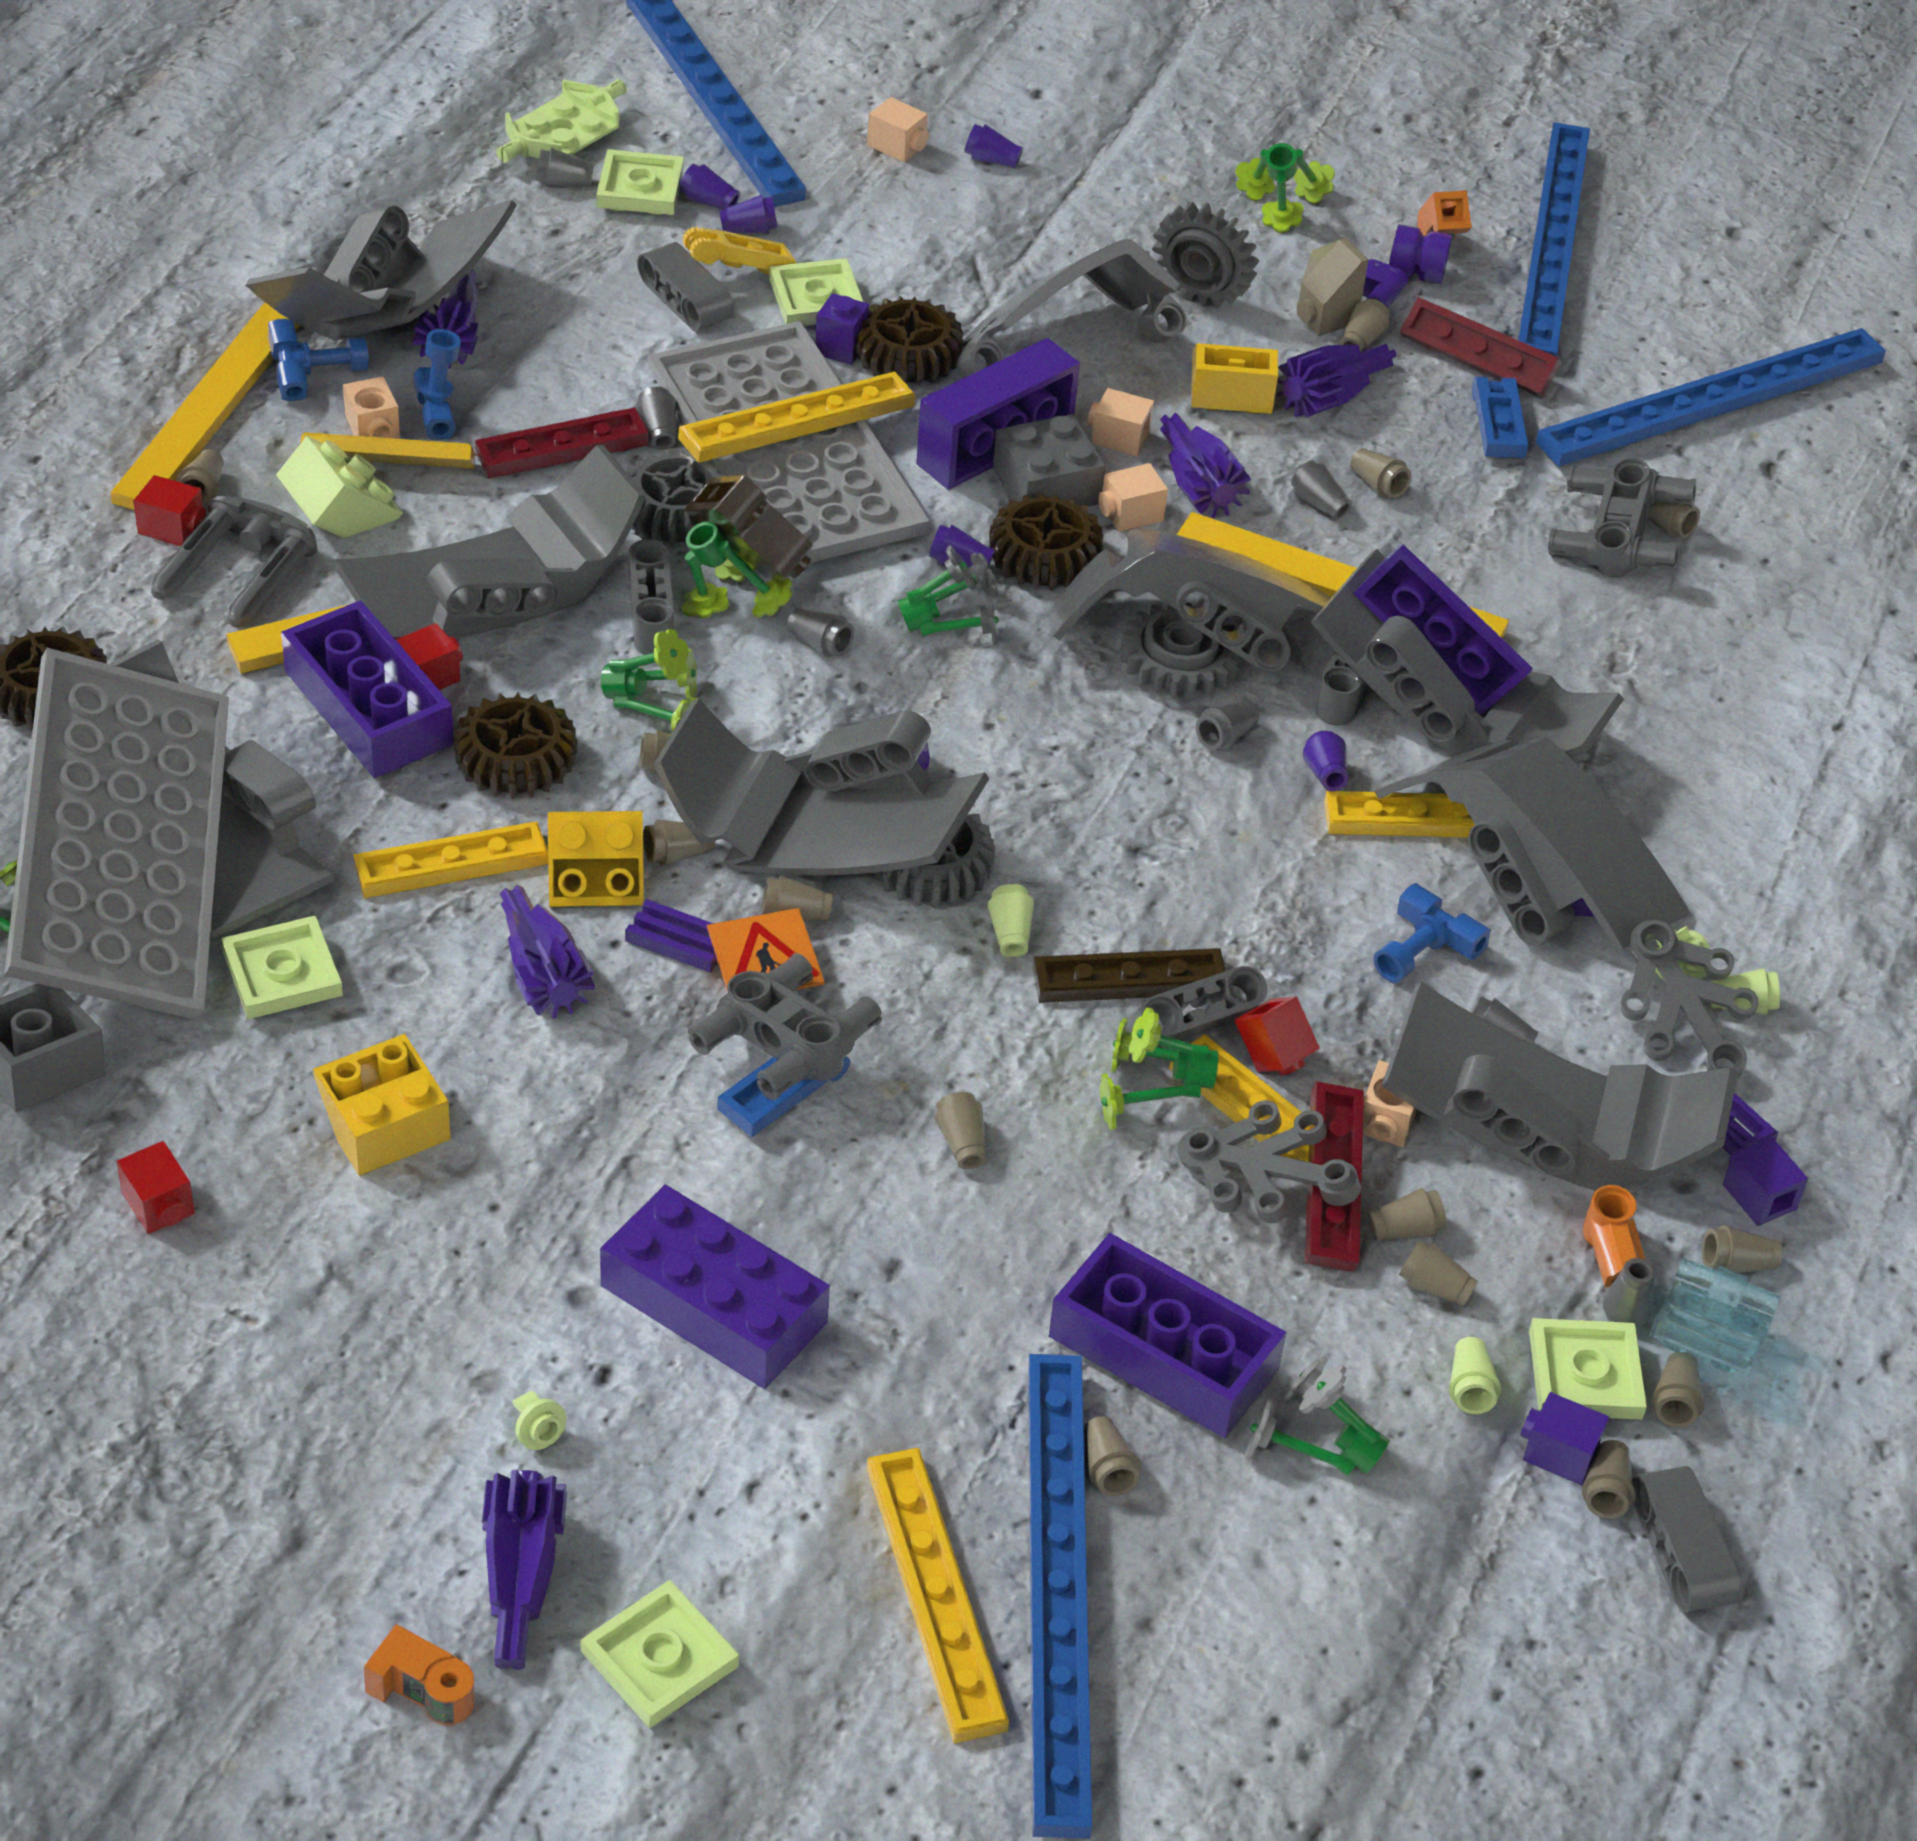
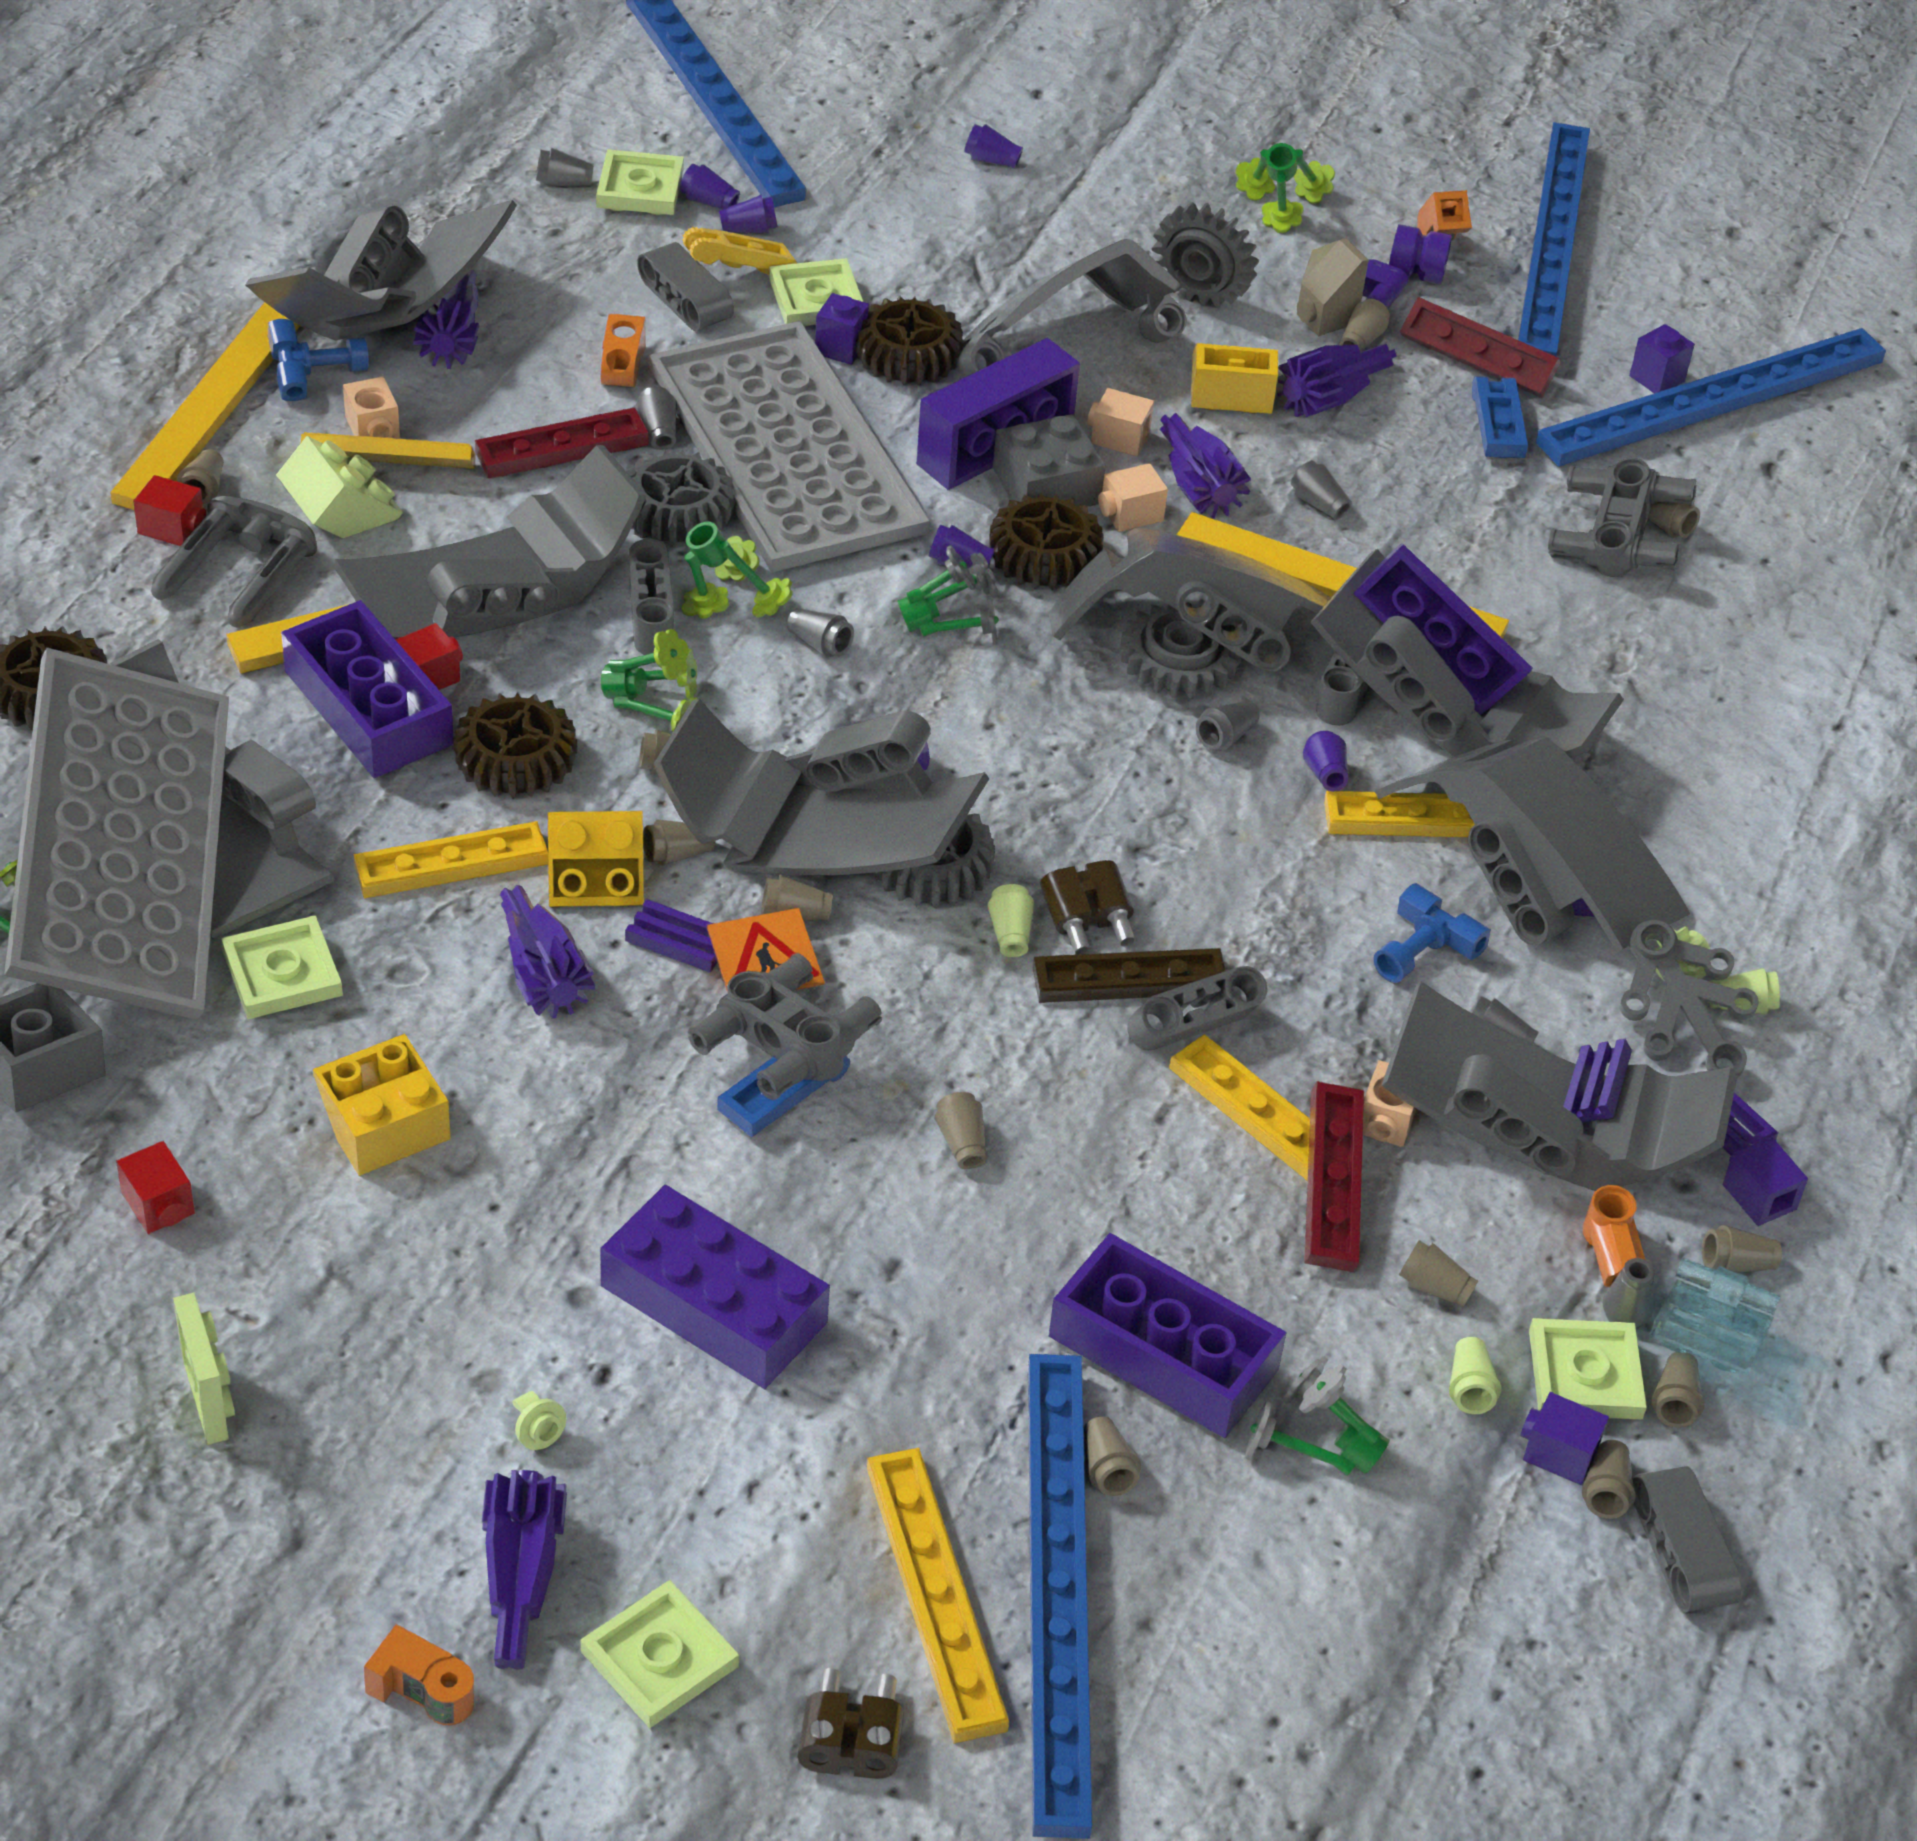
blue bar [413,329,461,439] -> none
yellowish green plate [496,79,627,163] -> none
yellow tile [678,372,916,463] -> none
dark brown brick [684,475,813,580] -> none
light nougat brick [867,97,929,162] -> none
plant [1099,1007,1218,1130] -> none
dark grey plant [1177,1100,1361,1223] -> none
red brick [1235,996,1320,1076] -> none
dark tan cone [1350,448,1411,498] -> none
dark tan cone [1368,1188,1447,1241] -> none
none -> yellowish green plate [173,1293,235,1445]
none -> orange leg [601,313,646,387]
none -> dark brown piece [797,1668,904,1779]
none -> dark brown piece [1040,860,1135,955]
none -> dark purple tile [1563,1038,1632,1123]
none -> dark purple brick [1629,324,1695,393]

